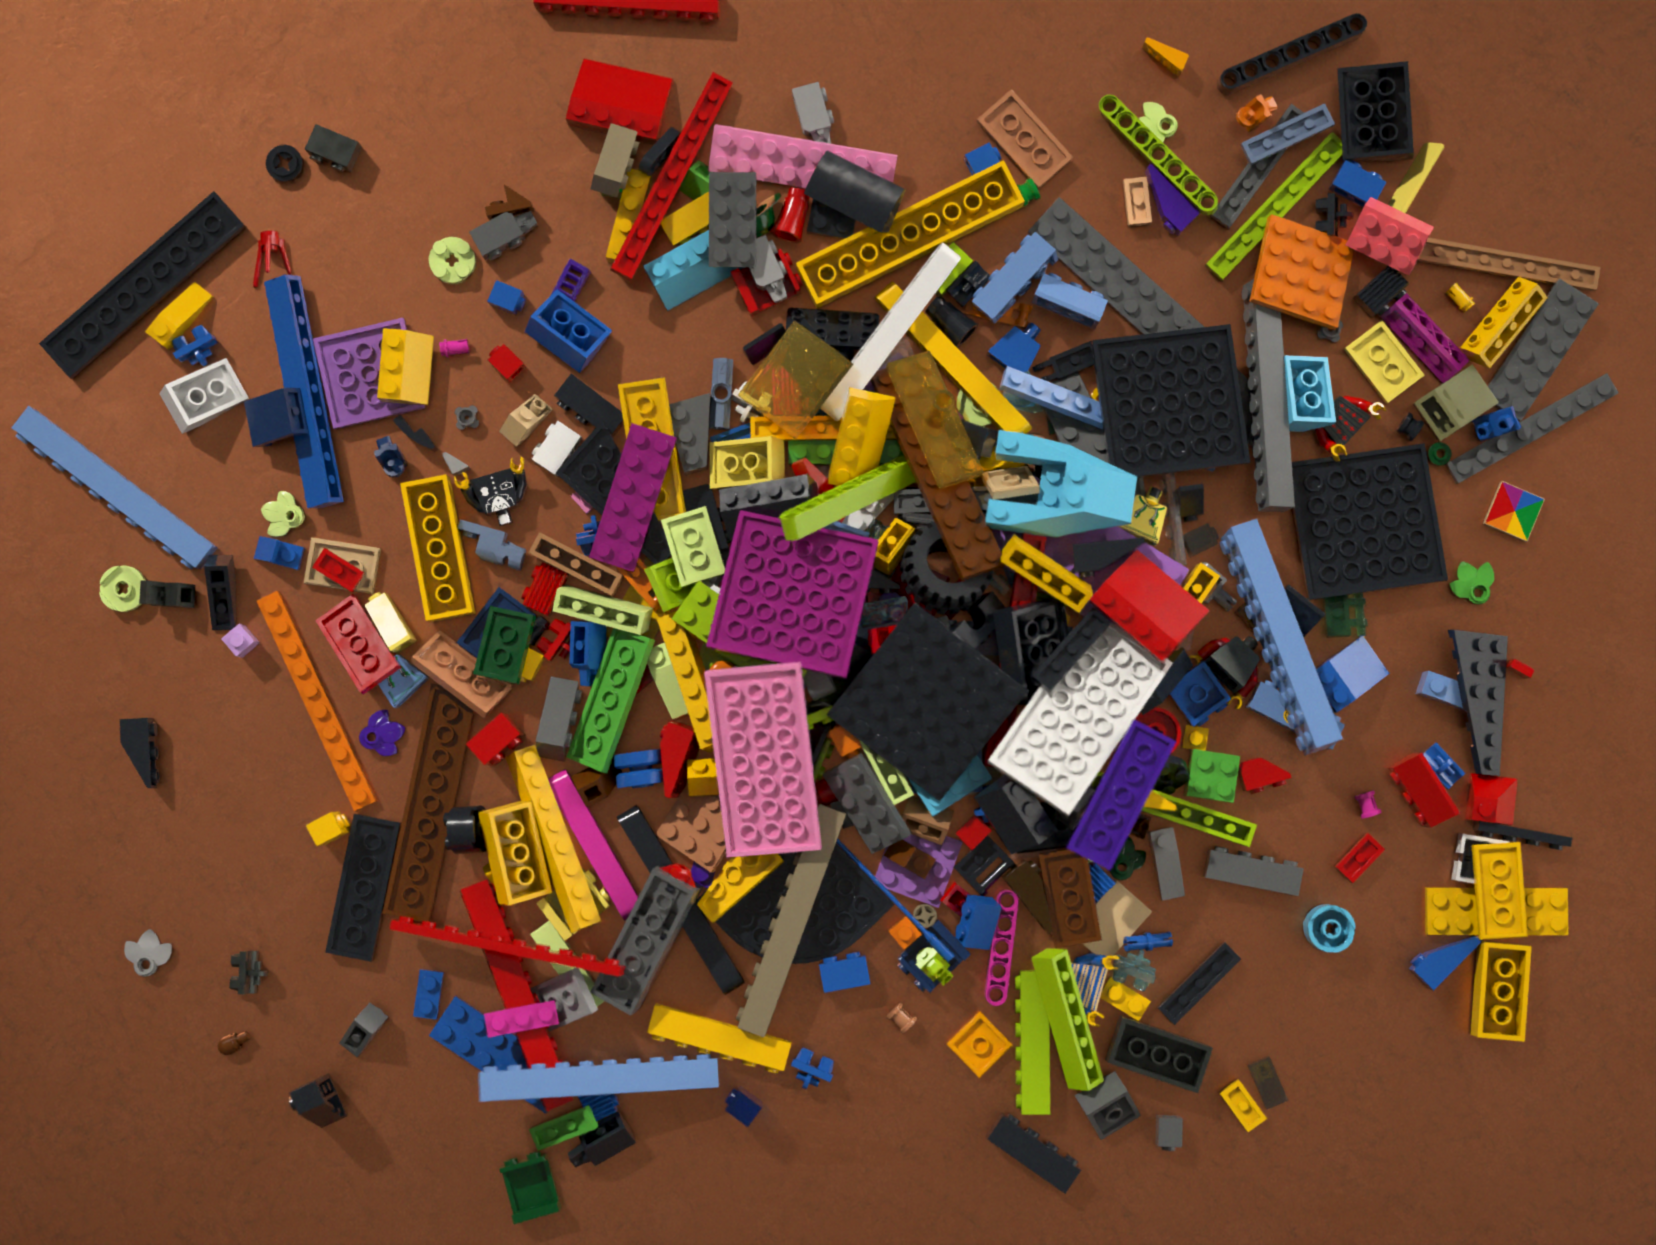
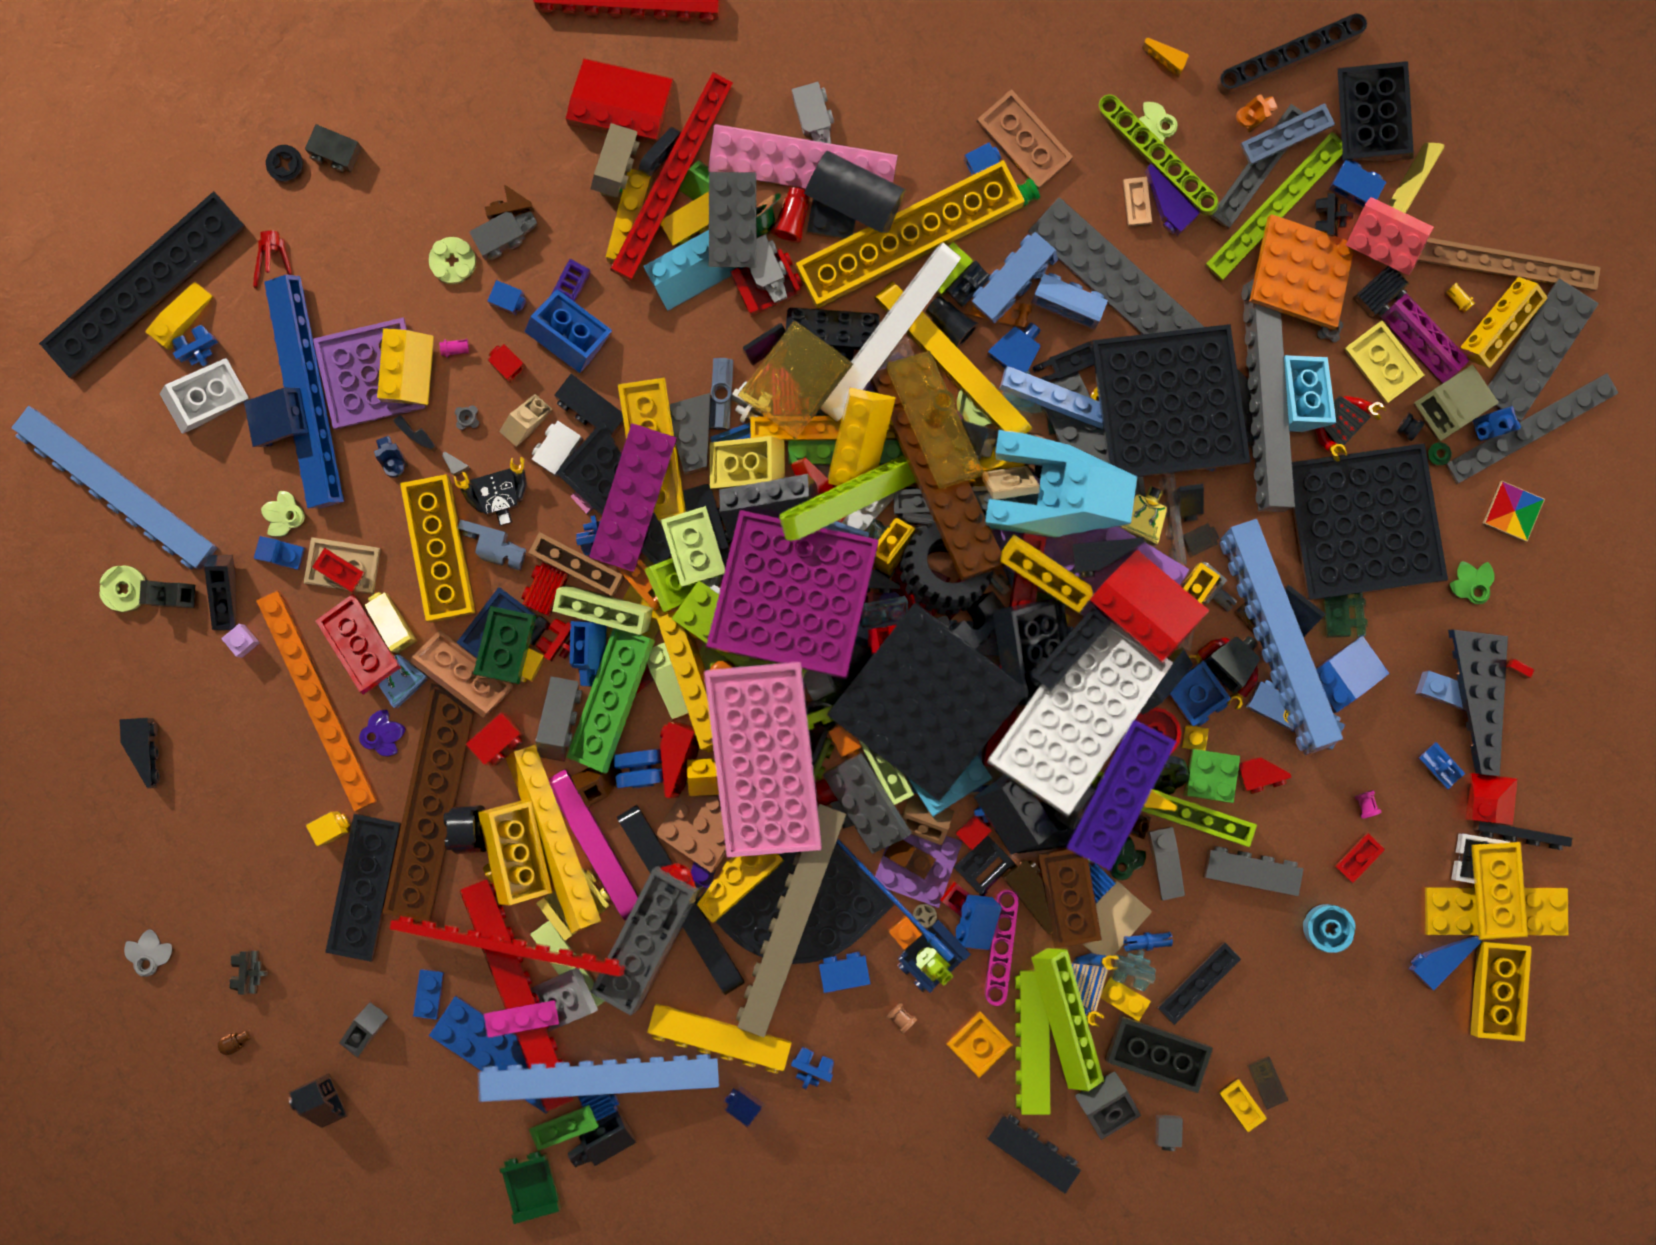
red slope [1388,752,1460,828] -> none

